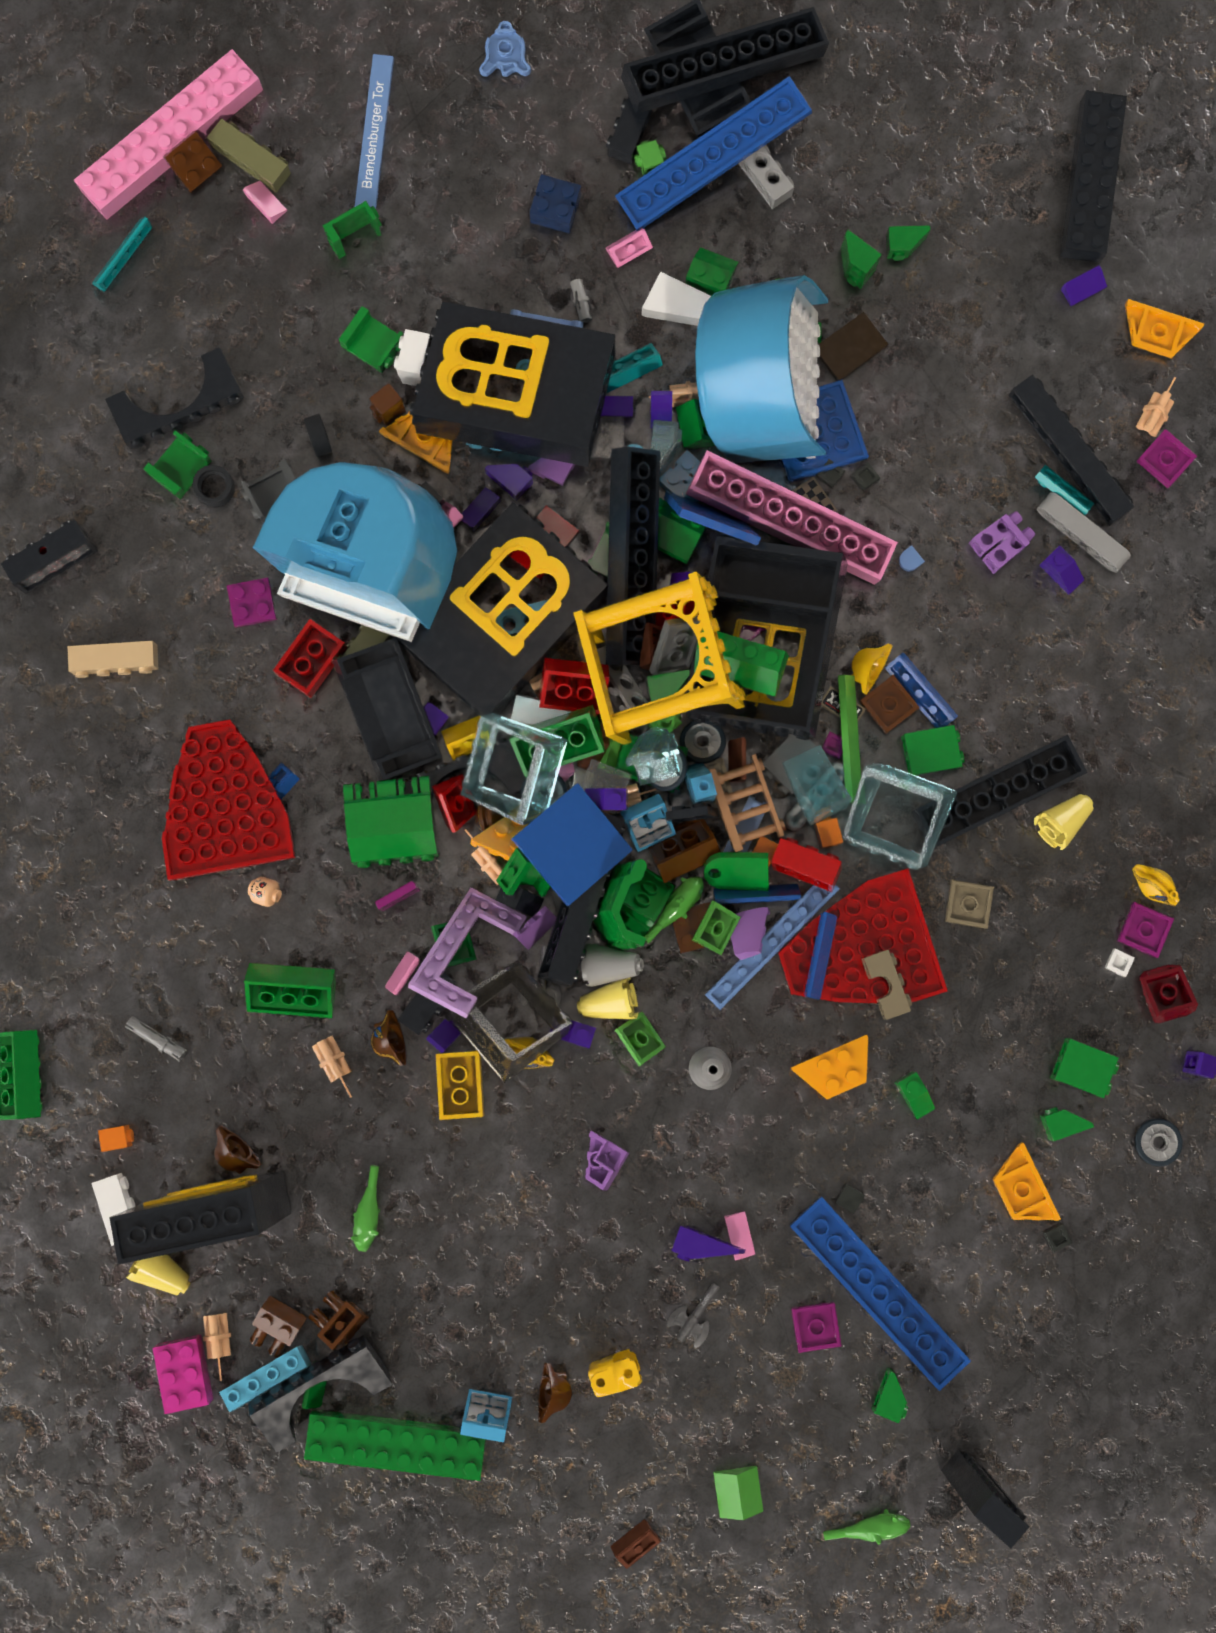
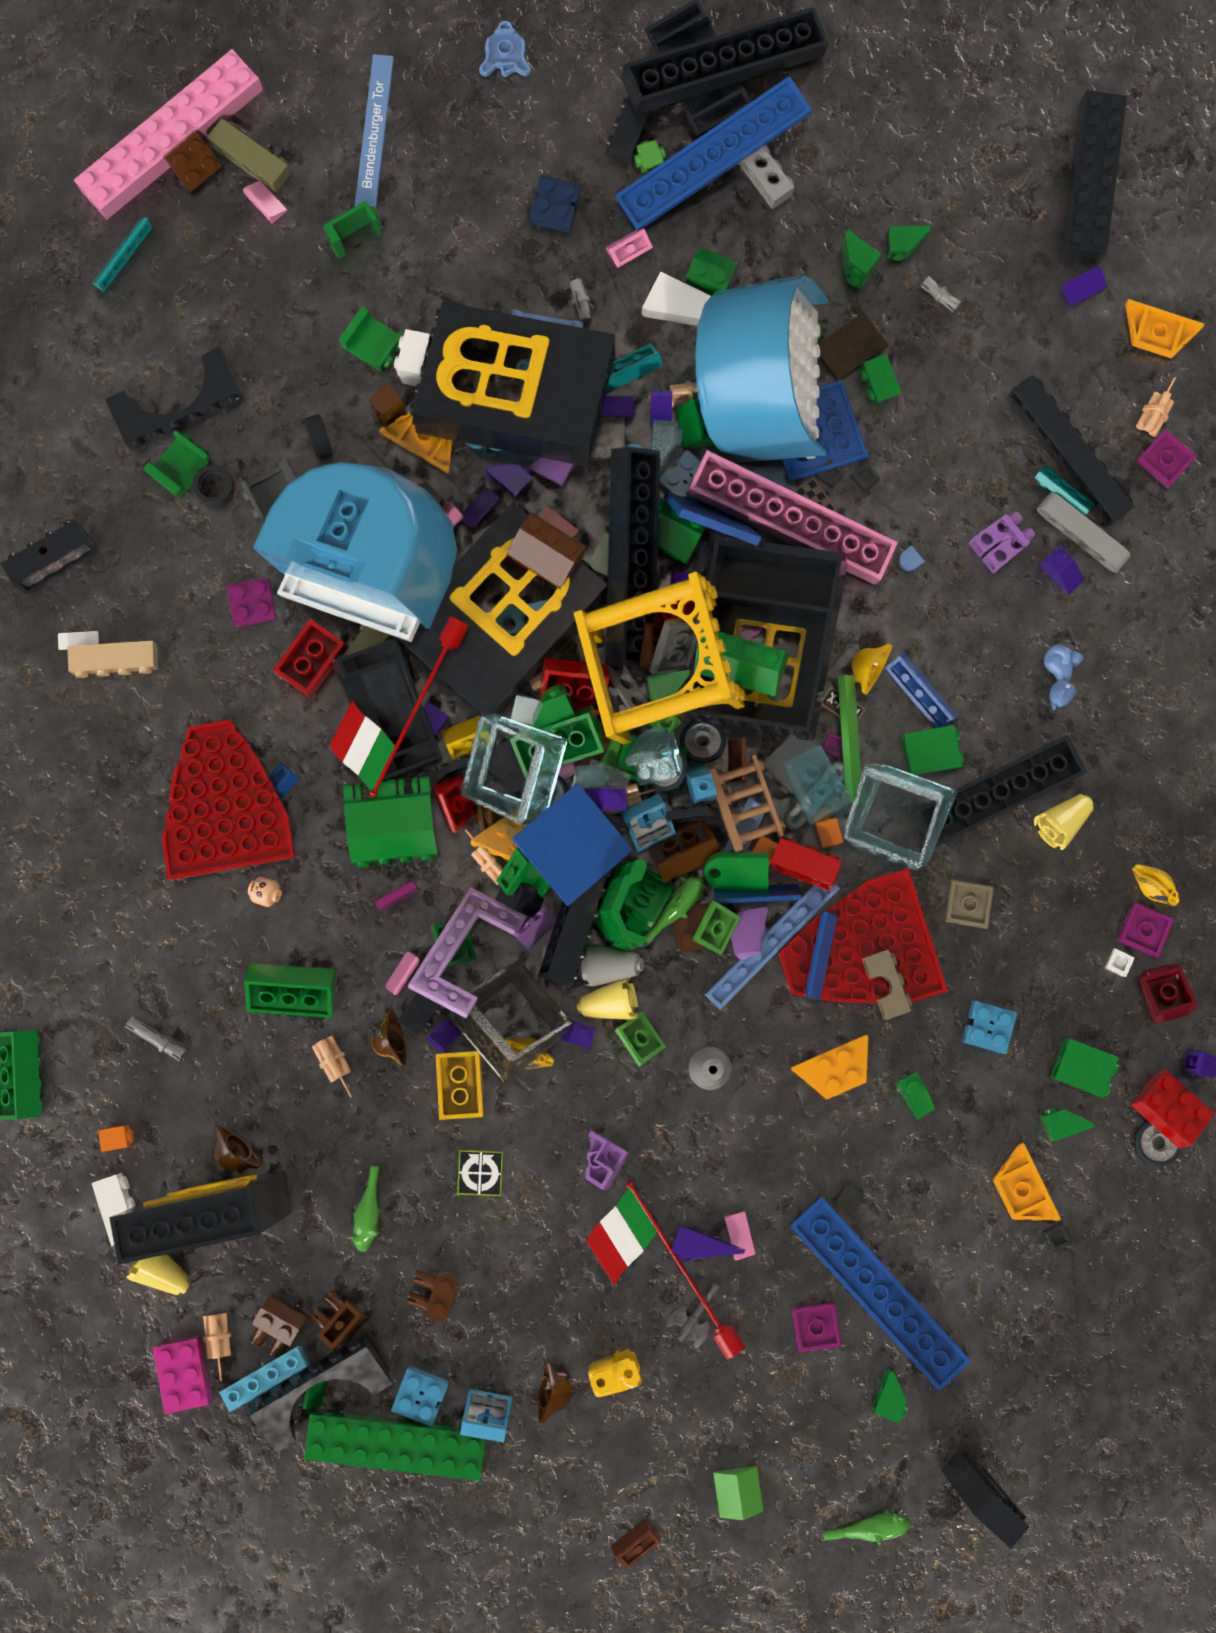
reddish brown plate [859,675,920,734] -> none
none -> white sticker [58,631,99,650]
none -> flag [329,616,469,797]
none -> dark azure piece [391,1366,449,1427]
none -> reddish brown brick [406,1270,460,1323]
none -> tile [457,1150,503,1196]
none -> slope [506,512,586,589]
none -> green slope [533,684,575,730]
none -> clear light blue brick [577,764,610,788]
none -> flag [586,1182,745,1360]
none -> green brick [859,353,901,404]
none -> light grey pin [921,276,961,313]
none -> dark azure piece [962,1001,1017,1054]
none -> medium blue animal [1044,645,1084,710]
none -> red brick [1130,1069,1215,1149]

